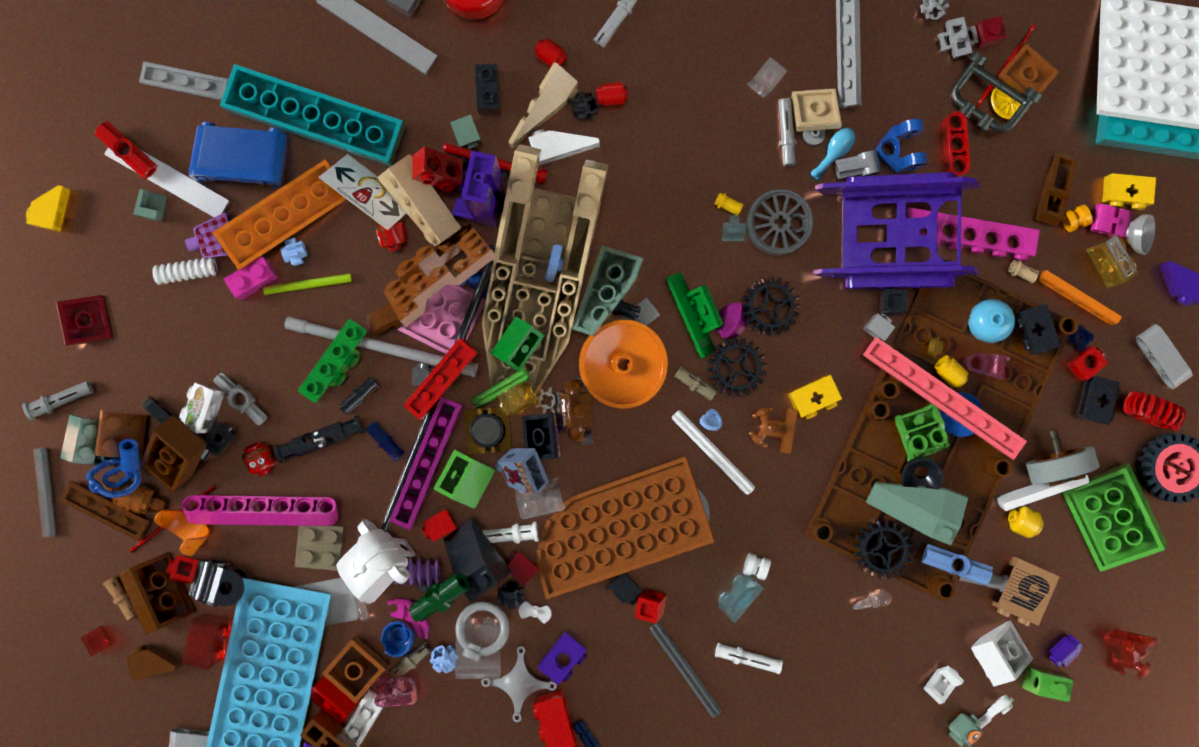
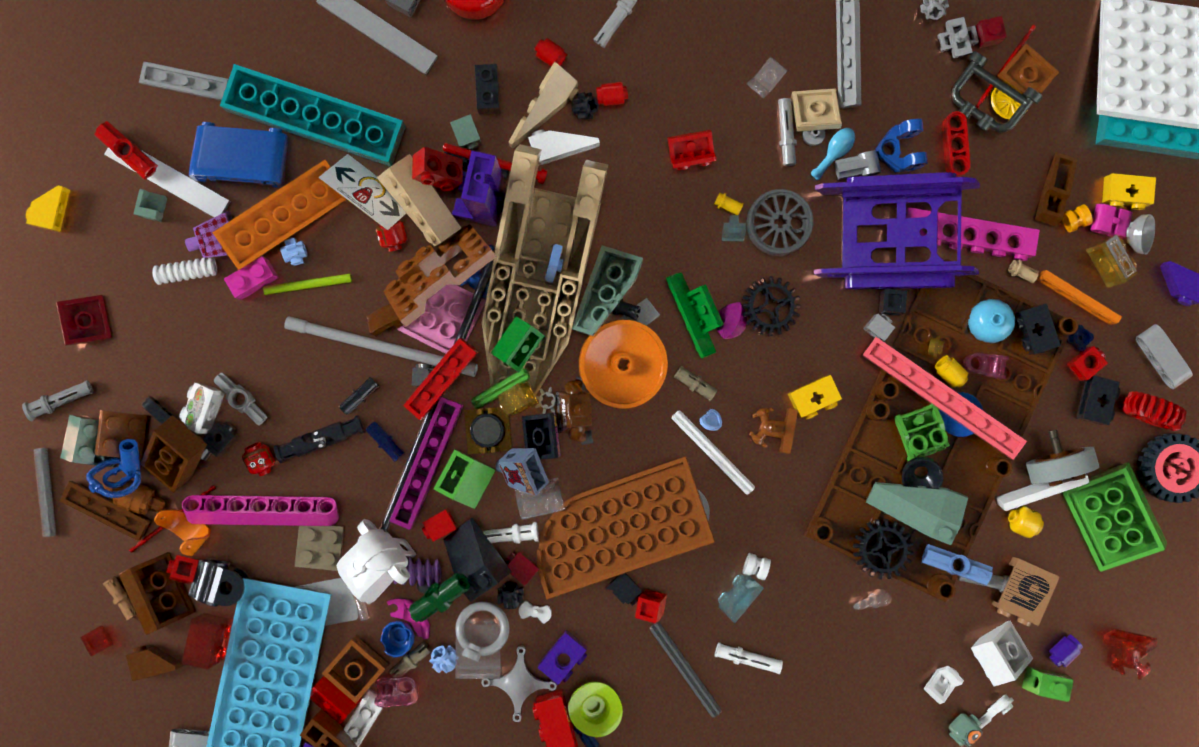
green bracket [298,319,367,403] -> none
black gear [707,337,767,397] -> none
none -> lime hat [568,682,623,737]
none -> red bracket [667,130,717,170]

